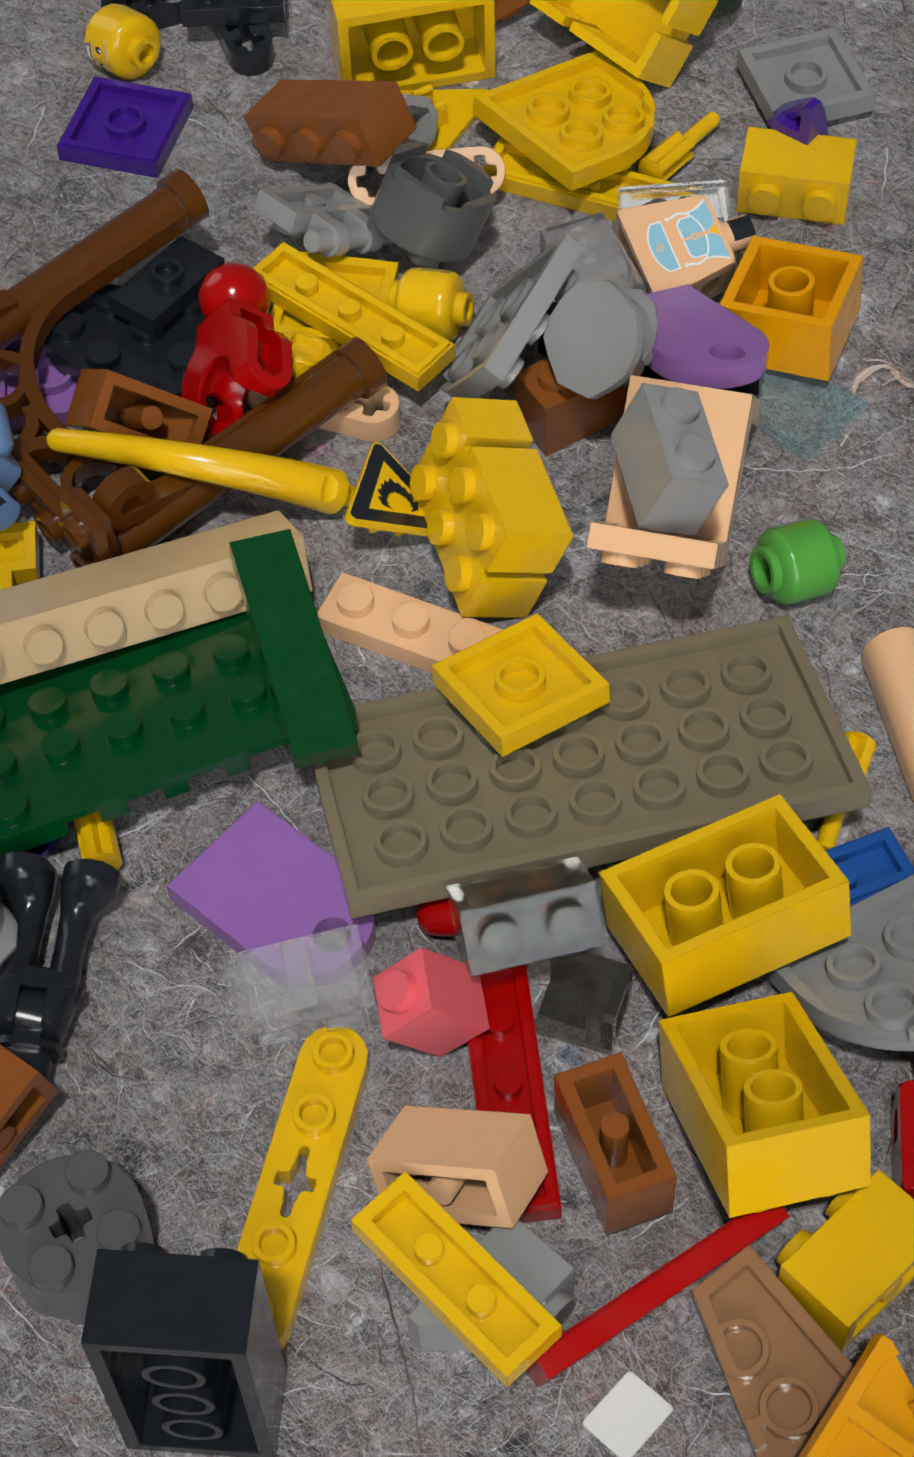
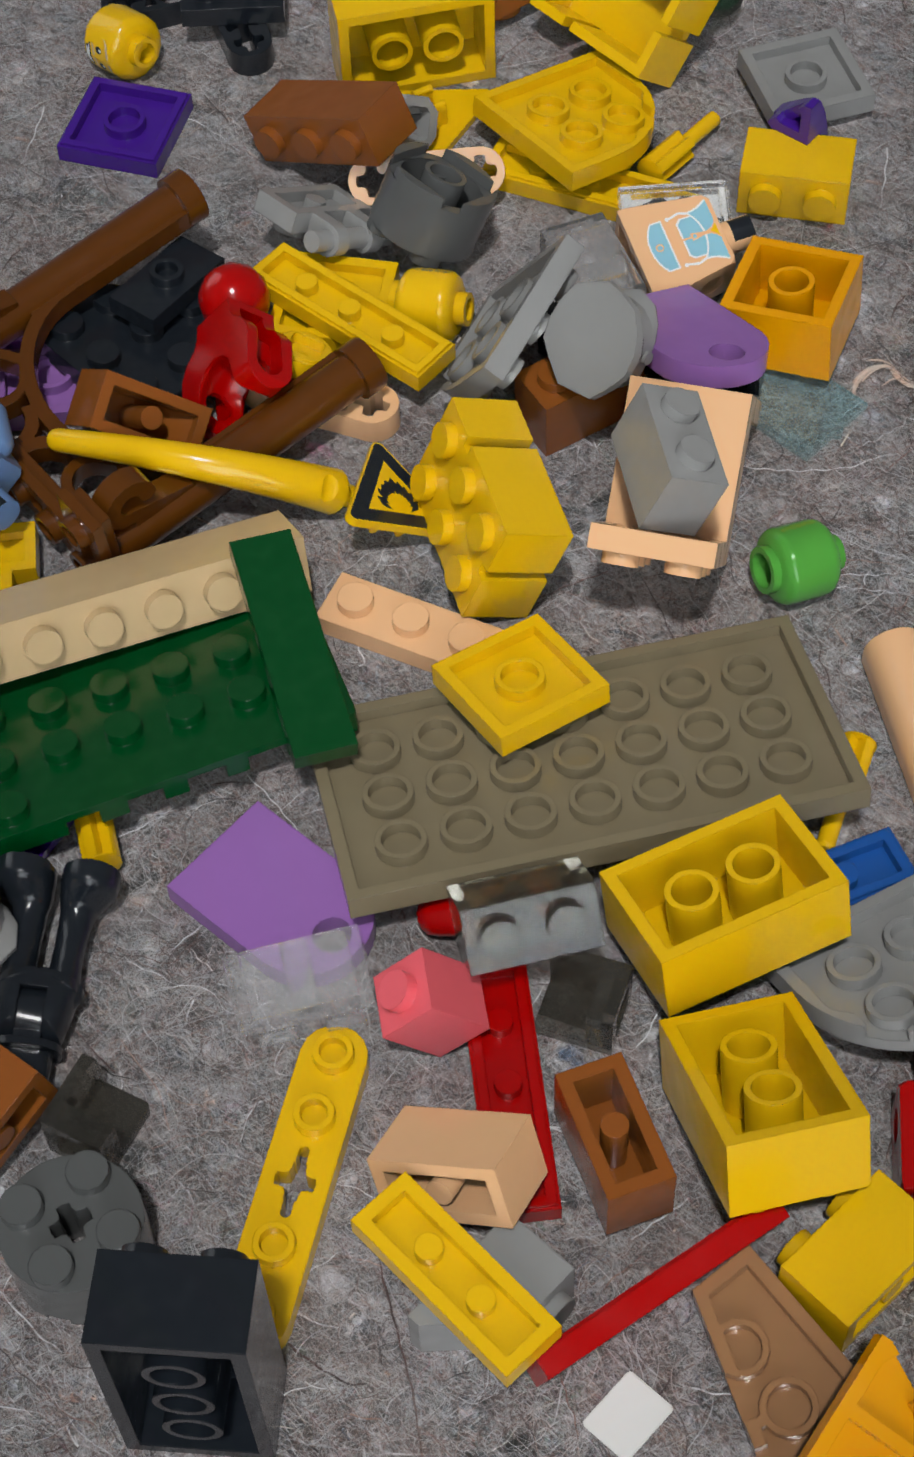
none -> clear smoke panel [38,1053,150,1166]

